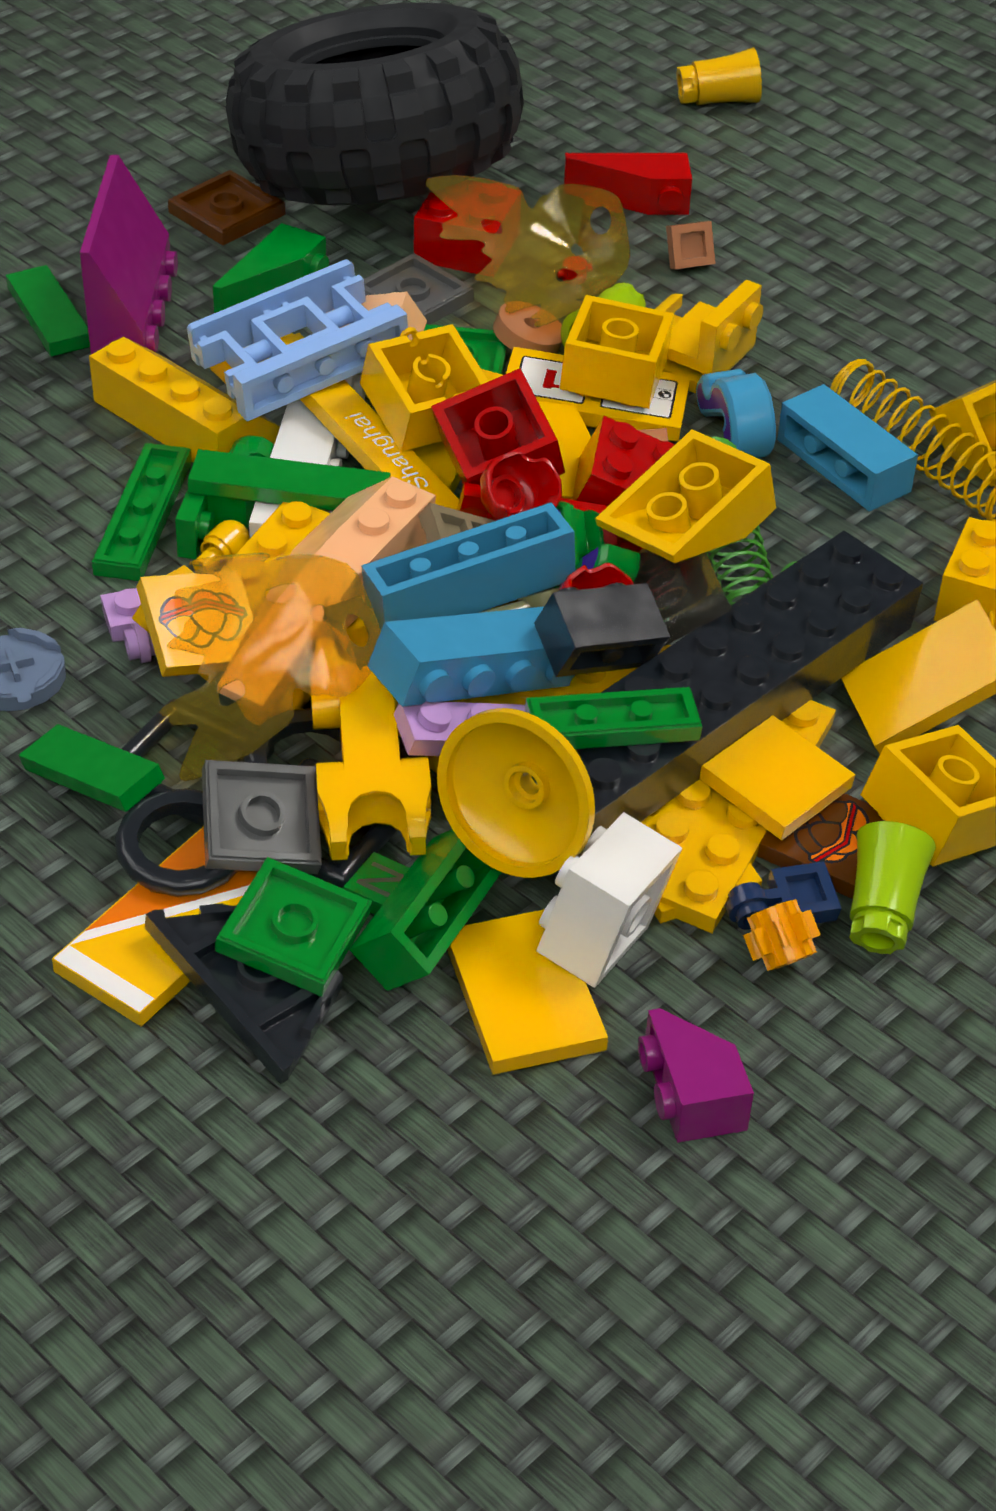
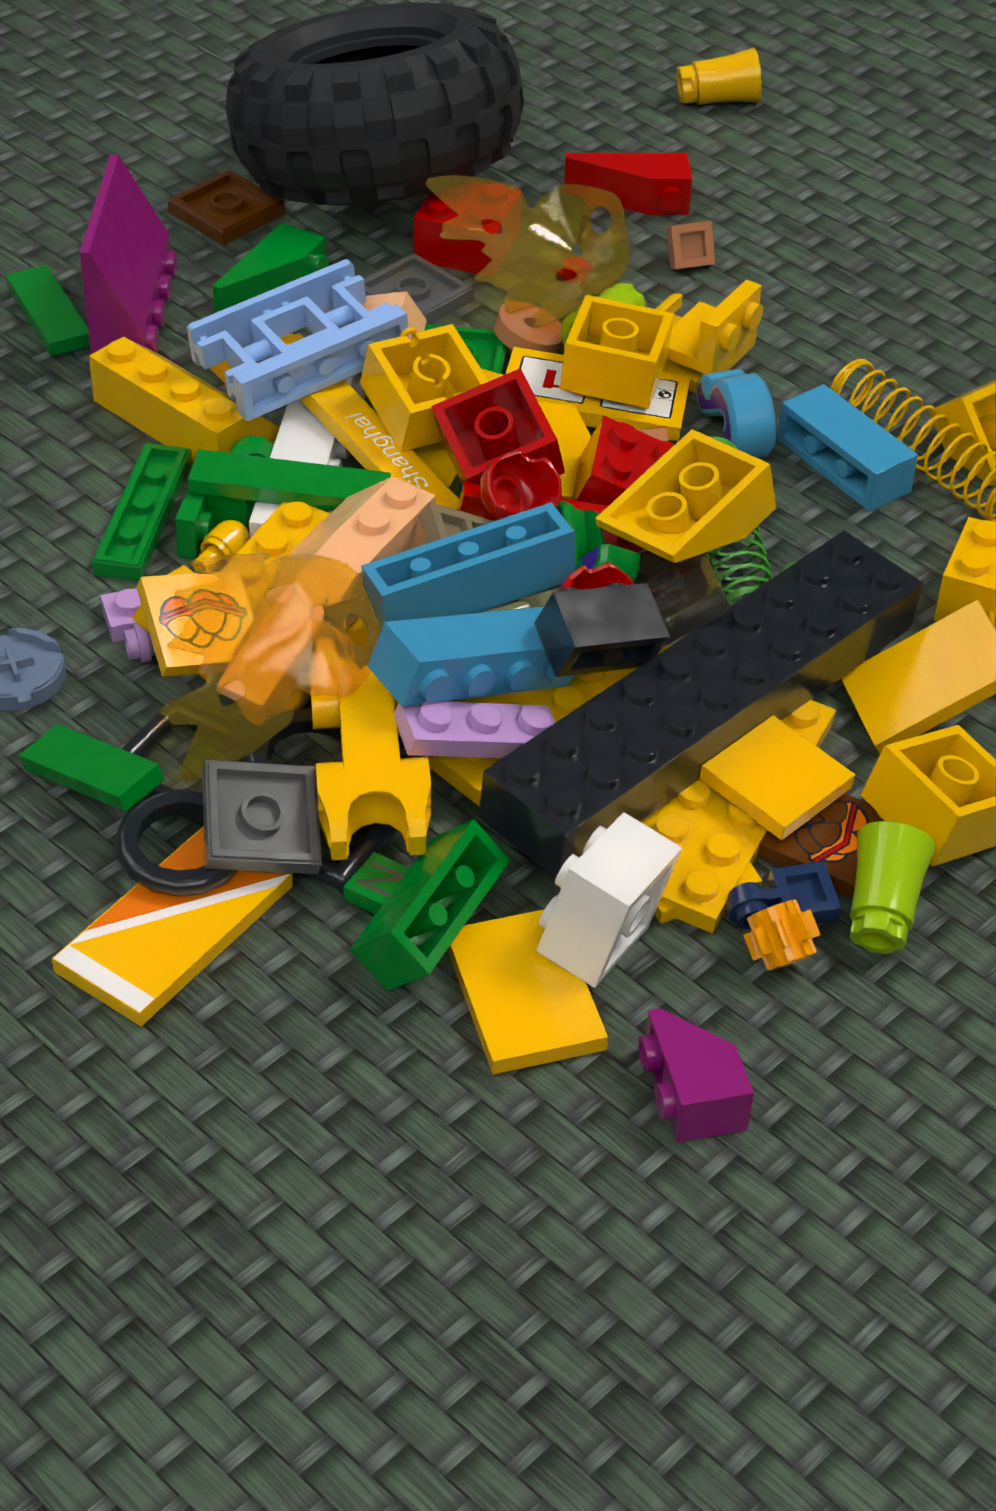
black wing [145,903,344,1084] -> none
green tile [215,857,372,997] -> none
yellow dish [437,708,595,878] -> none
green tile [525,687,703,749] -> none

